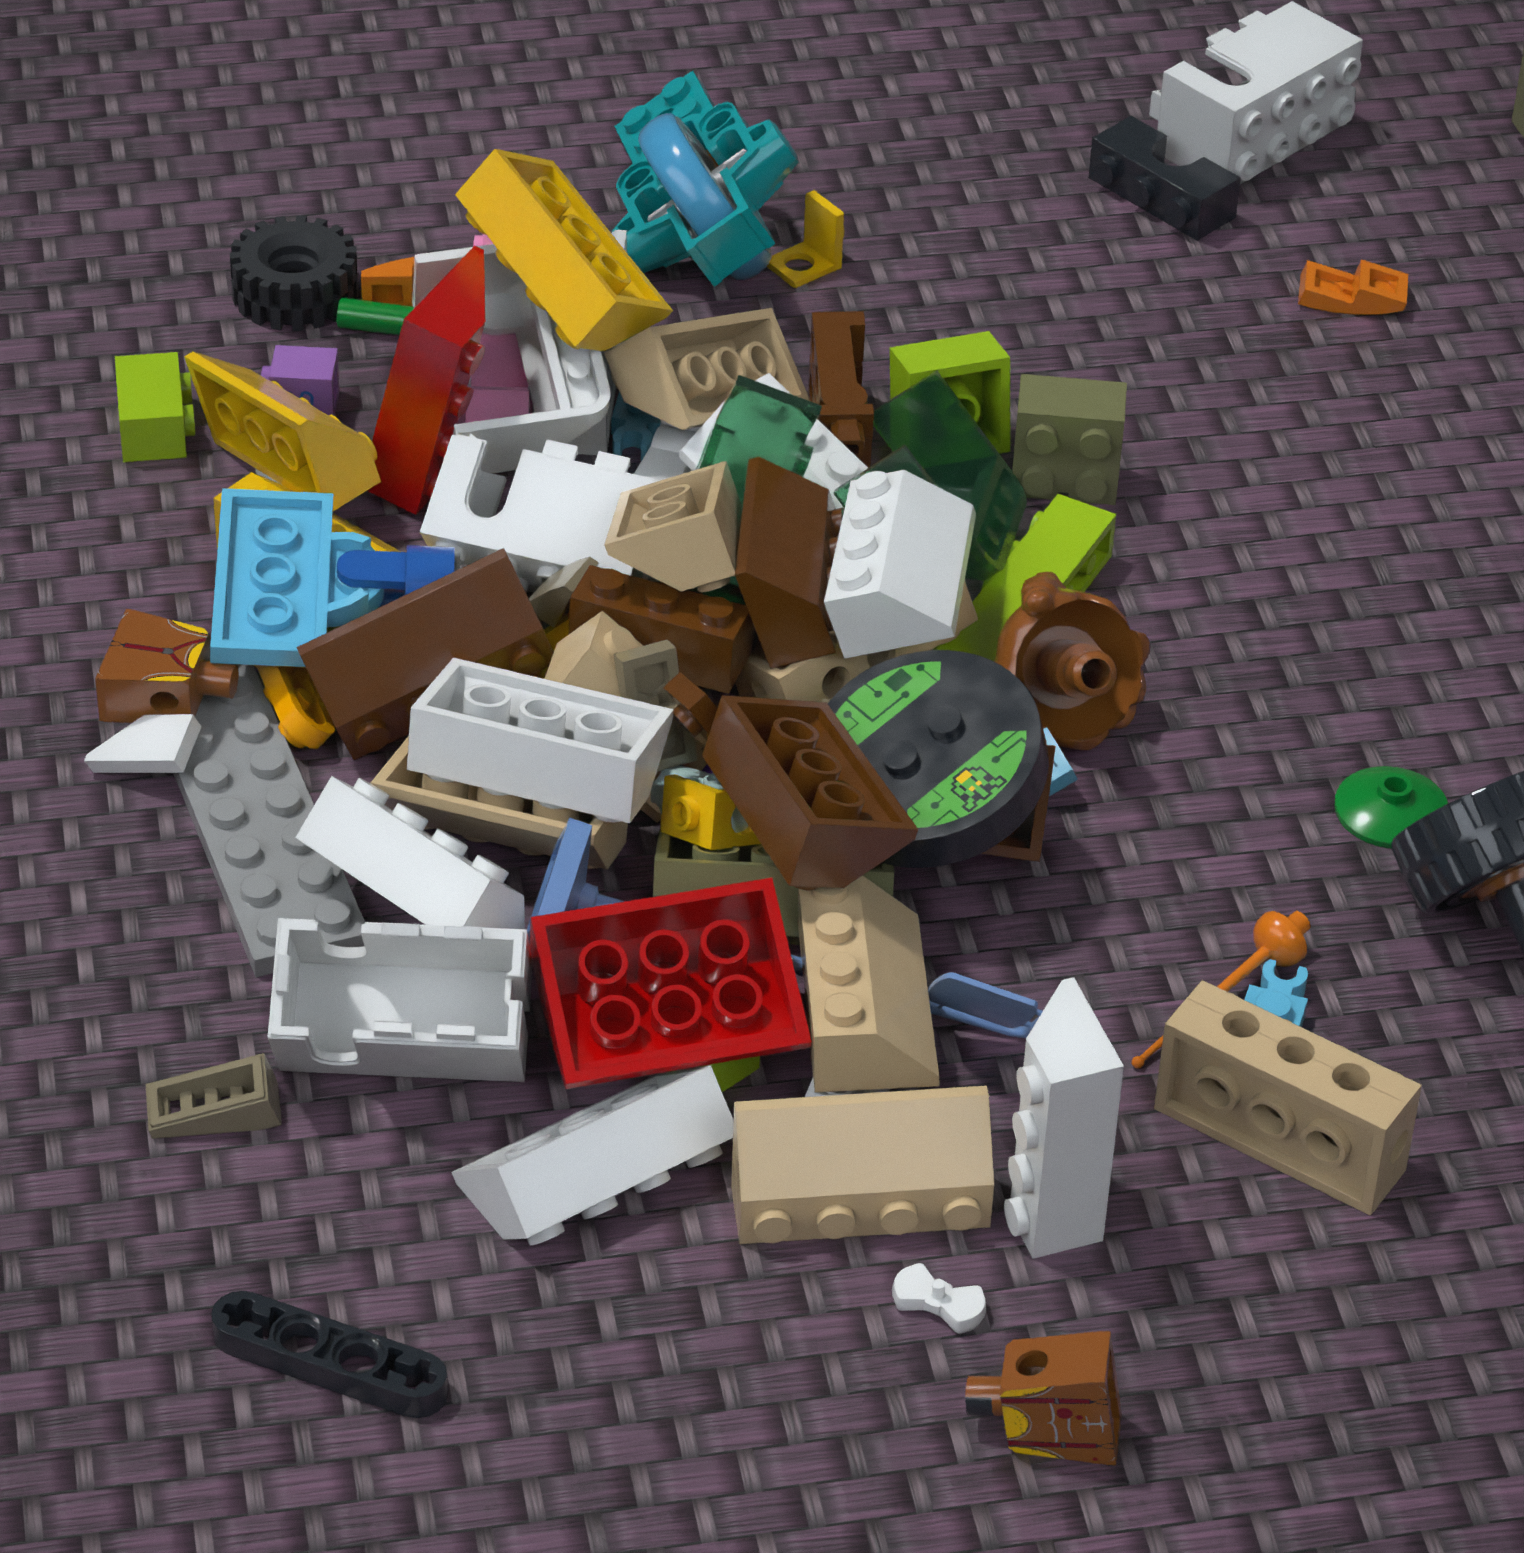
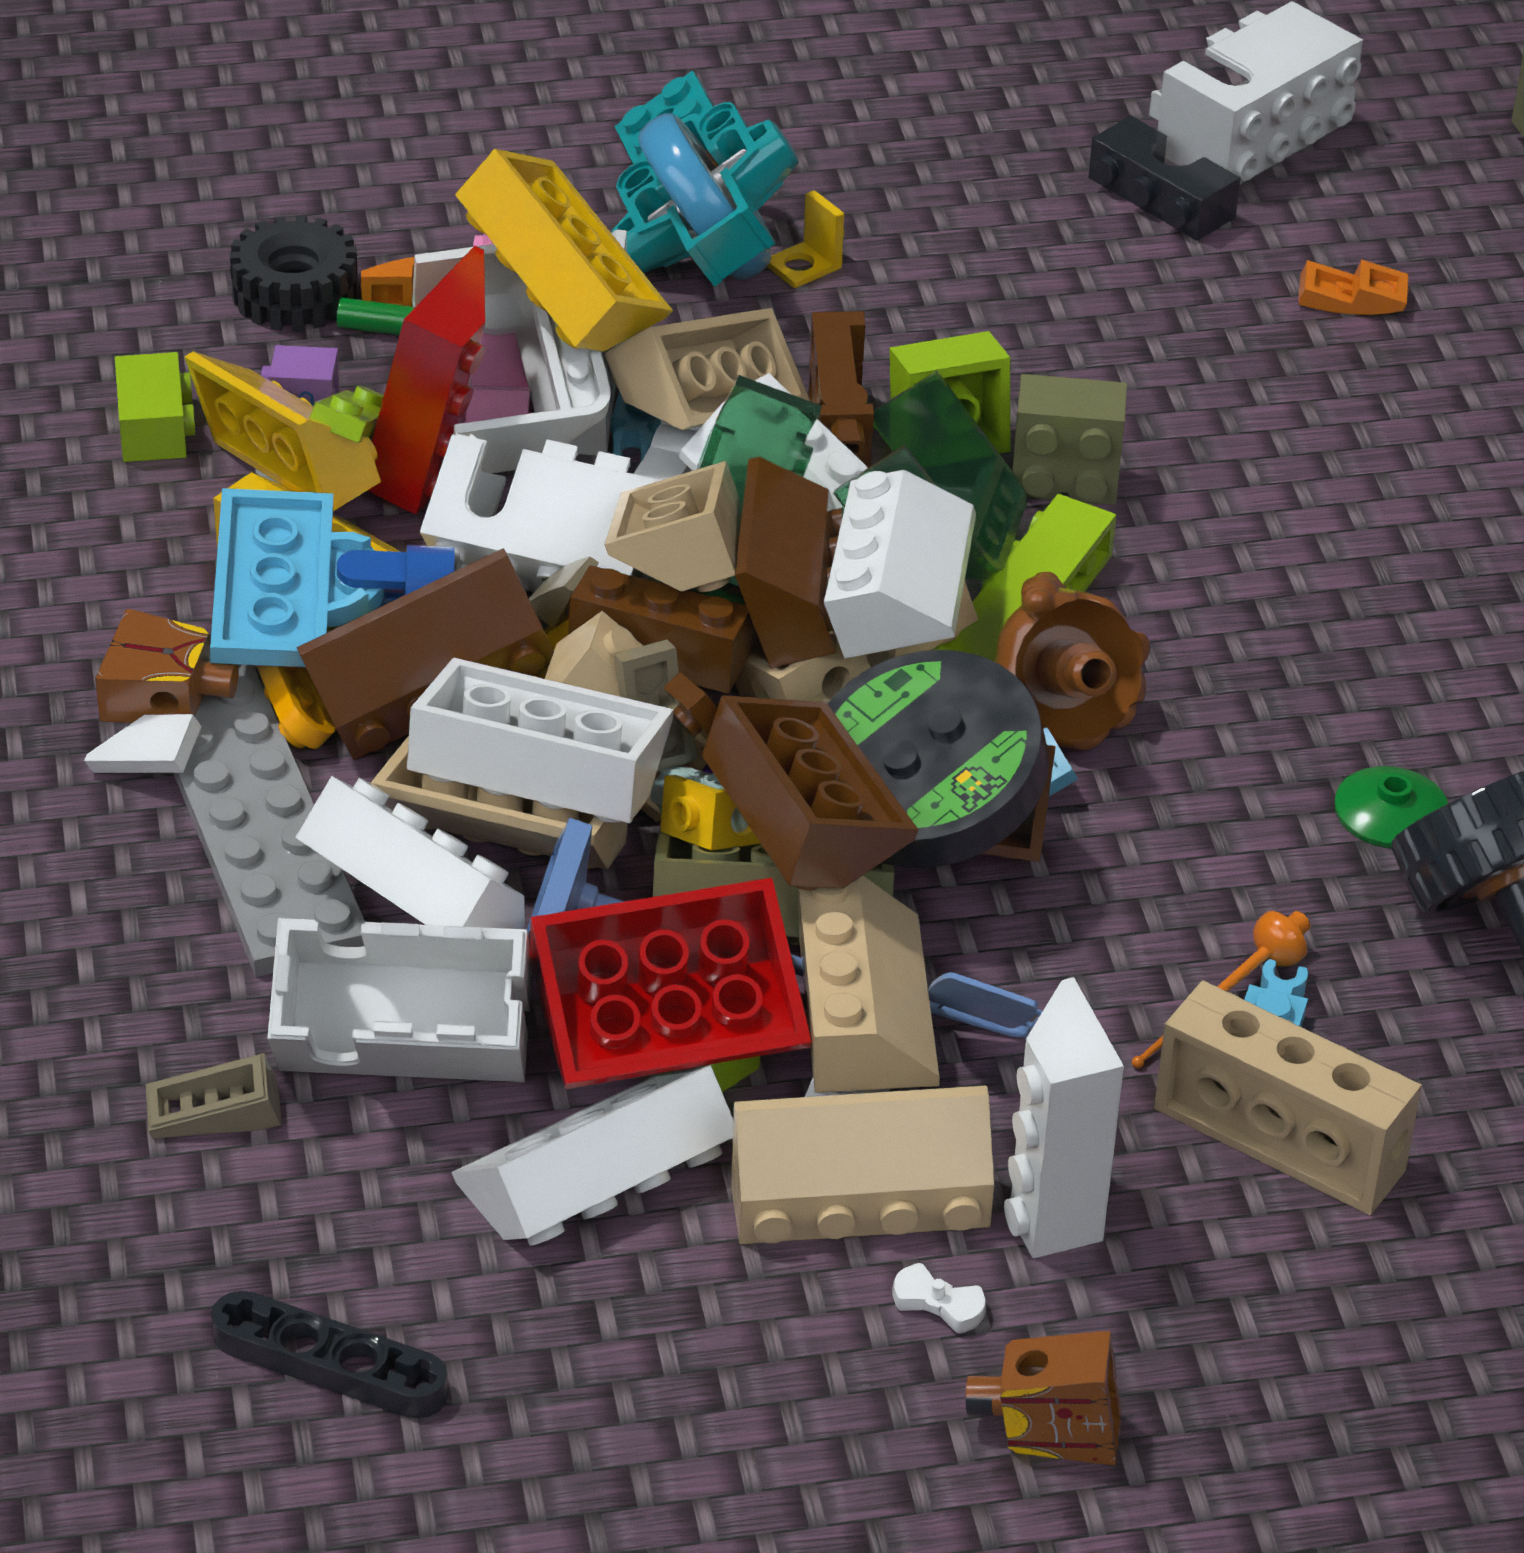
none -> lime plate [309,385,384,443]

